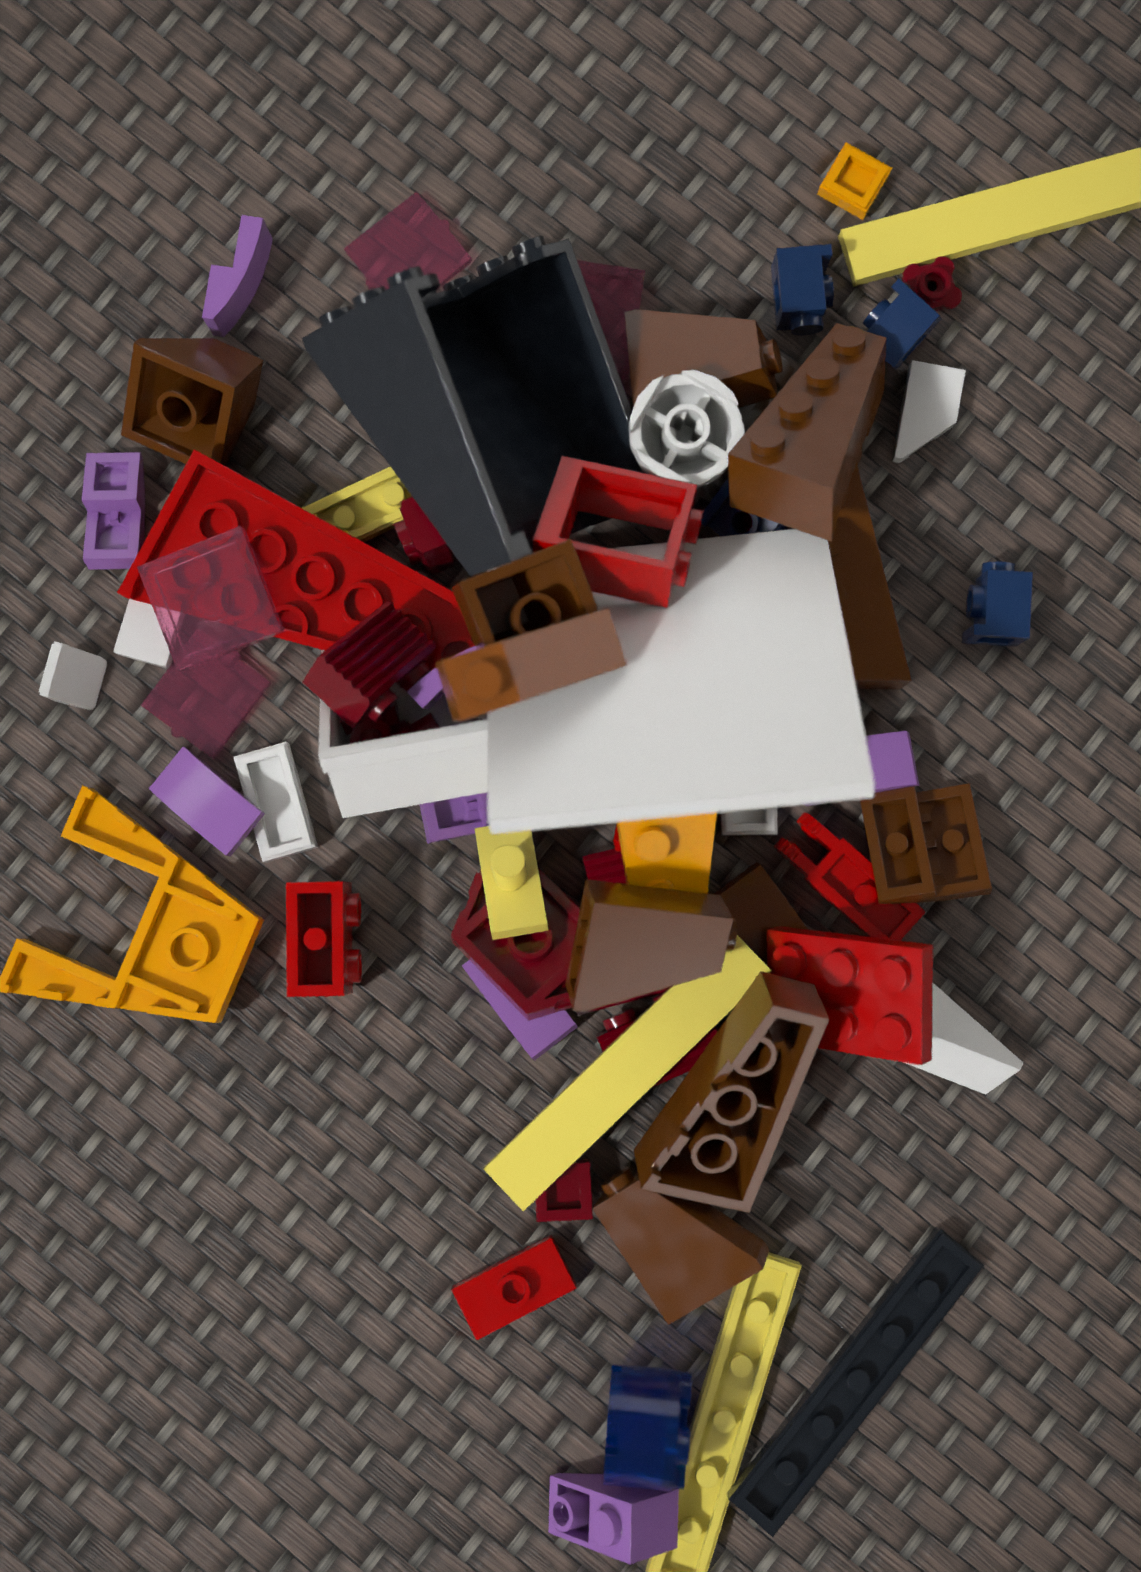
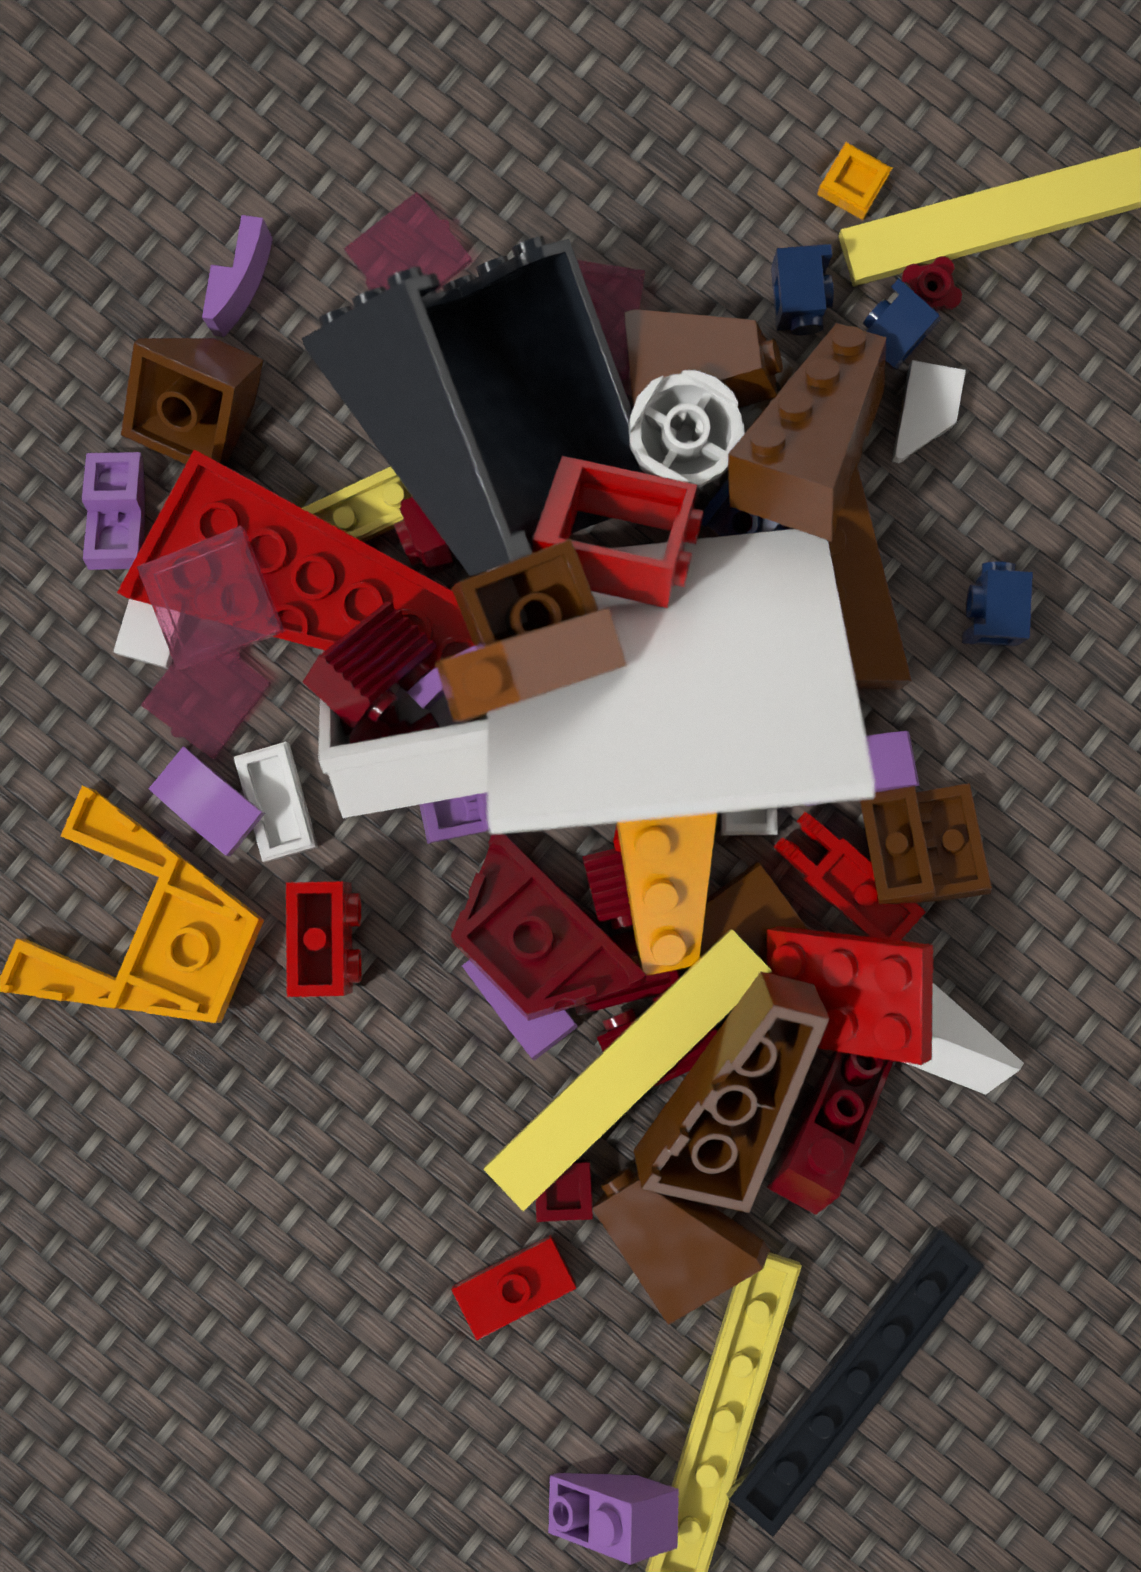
white slope [39,642,107,710] -> none
light yellow tile [475,826,548,940] -> none
reddish brown slope [565,879,737,1012] -> none
clear blue brick [603,1364,692,1492] -> none
none -> dark red slope [767,1051,894,1215]

